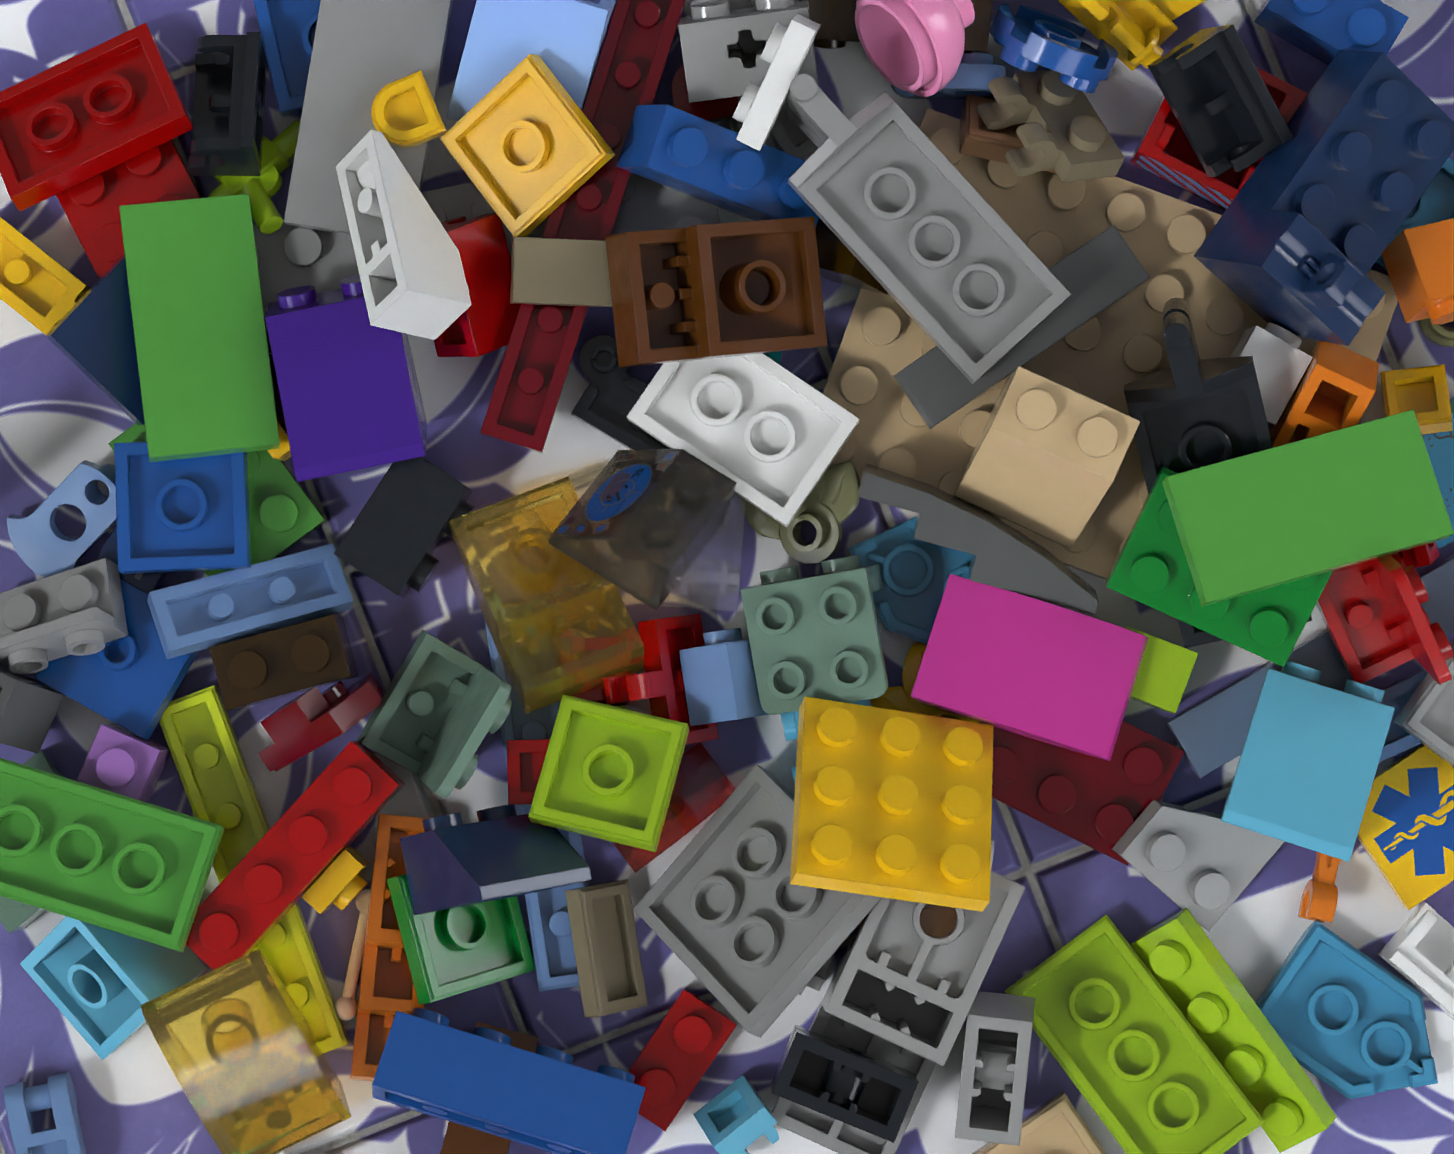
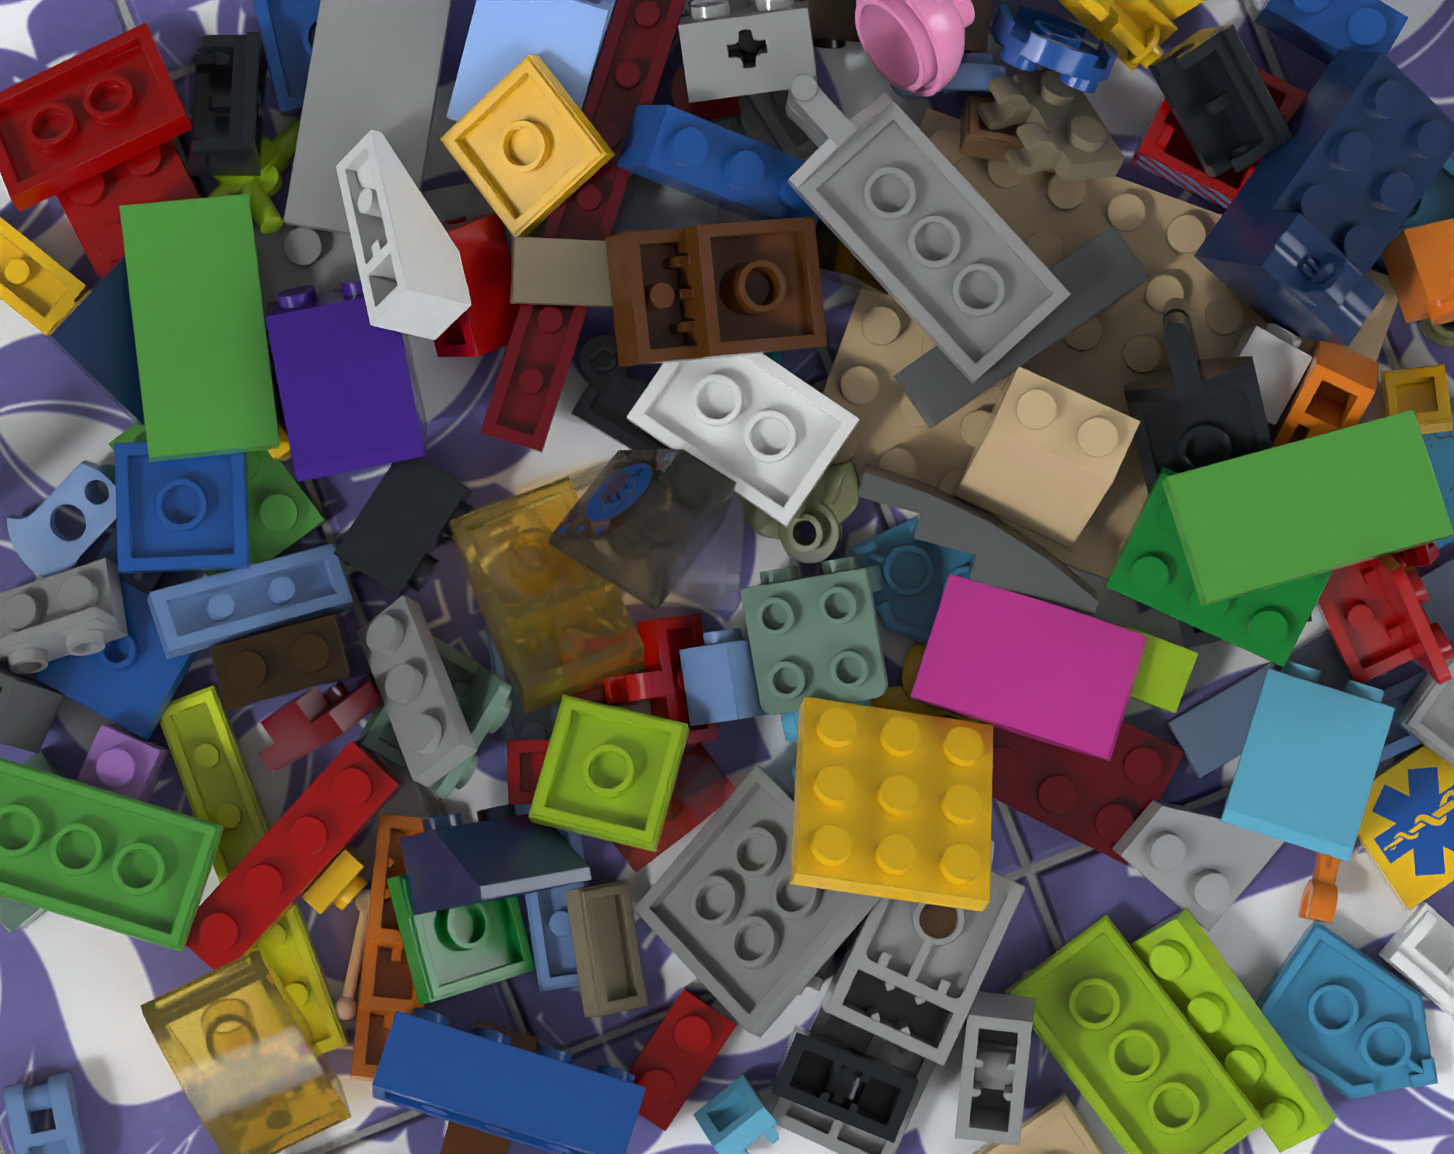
medium azure slope [20,917,207,1060] -> none
yellow tile [371,70,447,148] -> none
white plate [733,13,821,151] -> none
none -> light grey plate [357,595,477,788]

